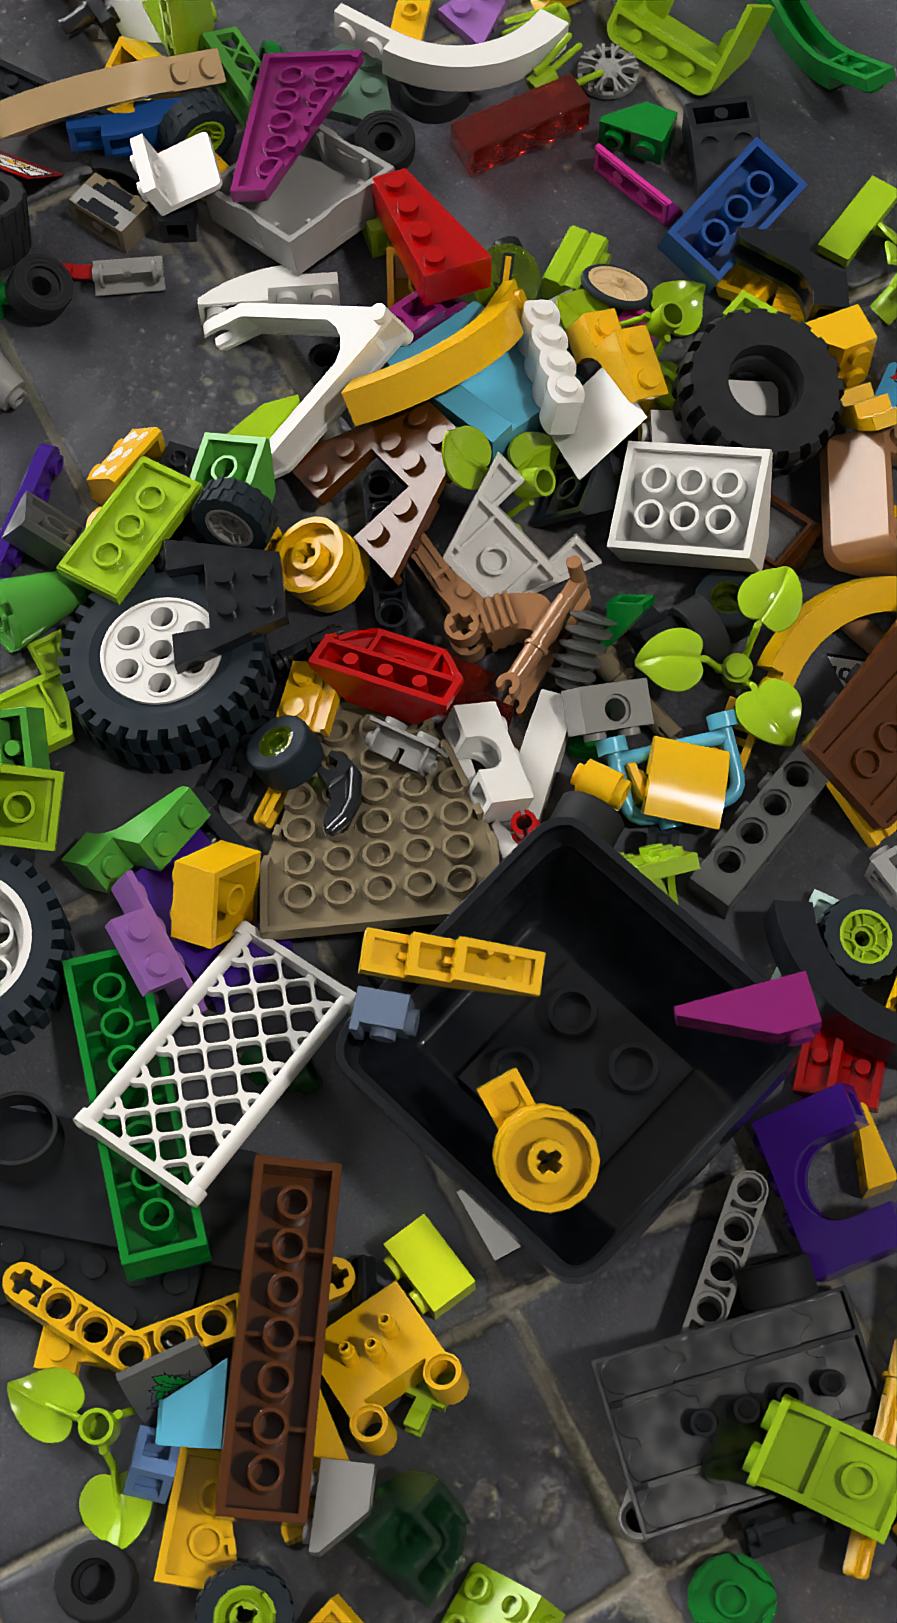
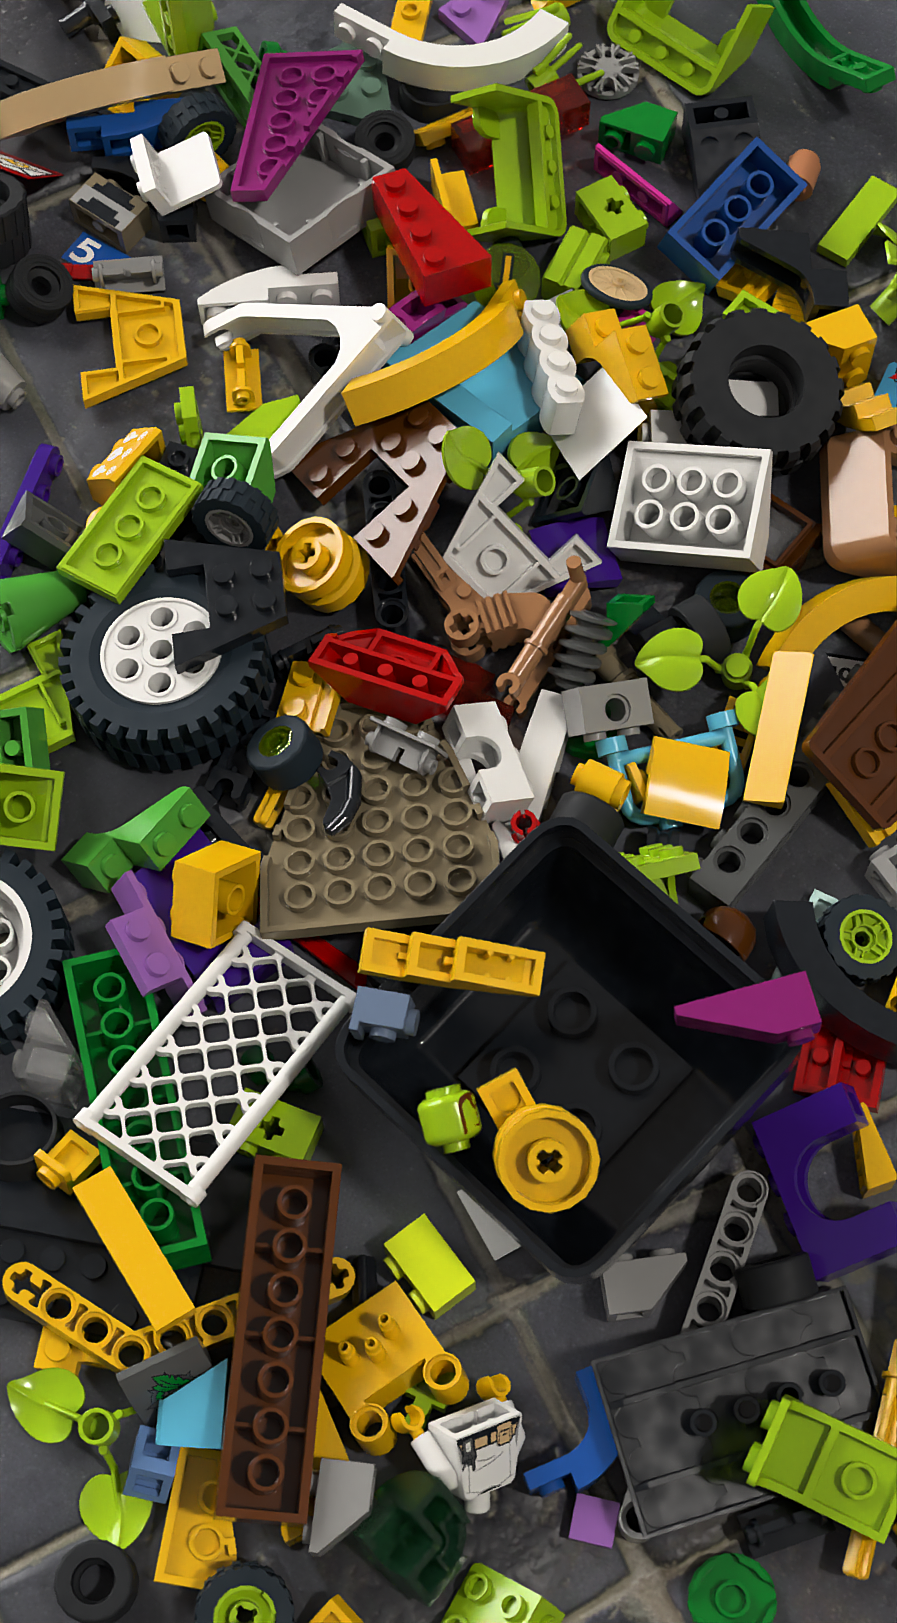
none -> clear slope [12,998,85,1110]
none -> yellow bracket [33,1129,101,1195]
none -> blue sticker [61,231,131,265]
none -> yellow tile [72,1166,196,1335]
none -> yellow wing [73,285,188,409]
none -> lime wing [174,386,203,450]
none -> yellow hinge [223,337,262,413]
none -> lime brick [226,1087,324,1160]
none -> red piece [257,897,367,990]
none -> white torso [390,1374,525,1514]
none -> yellow plate [414,107,475,150]
none -> lime head [417,1084,482,1154]
none -> yellow panel [430,158,479,230]
none -> lime windscreen [451,83,567,243]
none -> blue arch [523,1365,618,1498]
none -> dark purple slope [526,517,623,597]
none -> medium lavender tile [568,1493,620,1550]
none -> lime brick [574,175,648,261]
none -> light grey slope [600,1248,687,1323]
none -> reddish brown hair [698,906,756,962]
none -> yellow slope [743,651,814,809]
none -> nougat brick [787,149,821,201]

